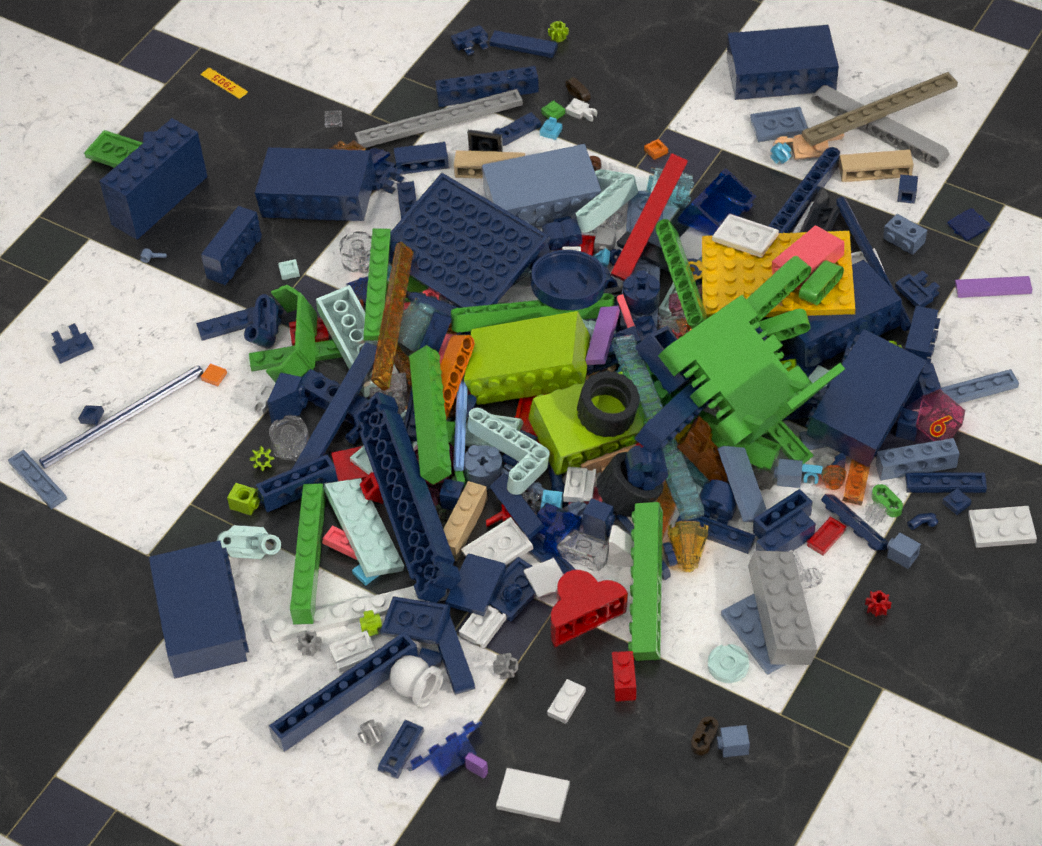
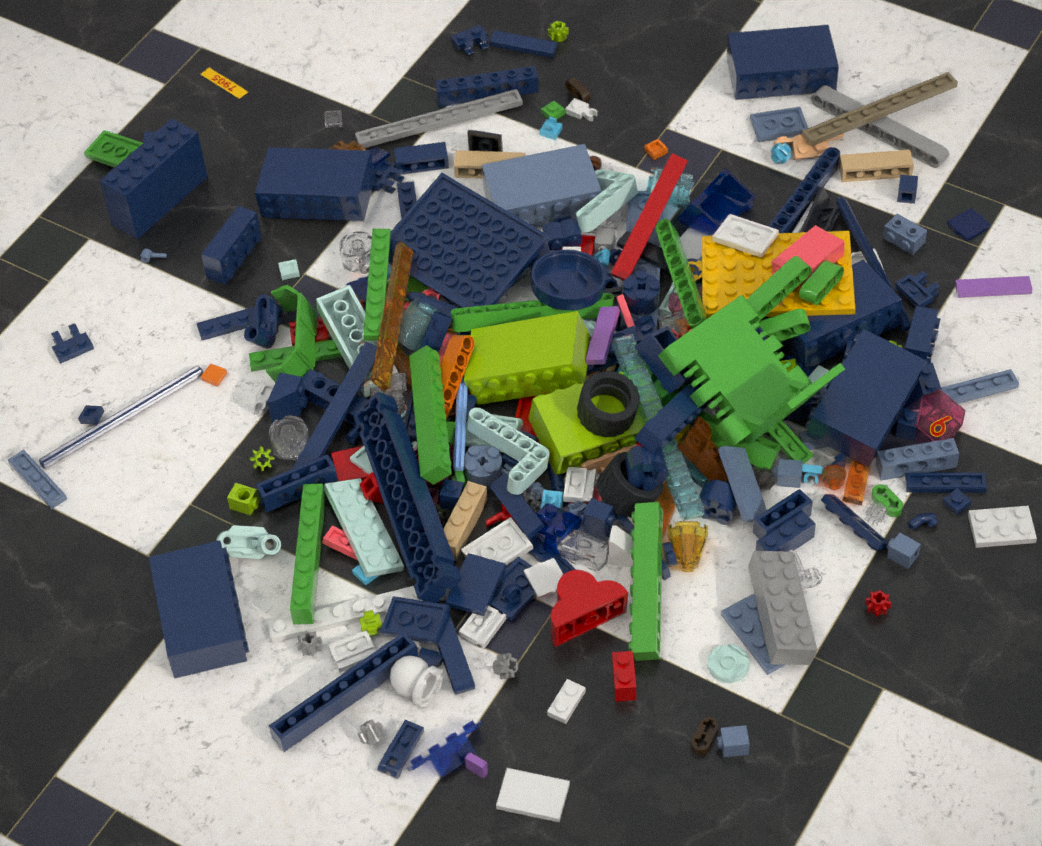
dark blue plate [492,113,541,146] -> none
dark blue tile [675,509,756,554] -> none
red tile [807,516,847,556] -> none

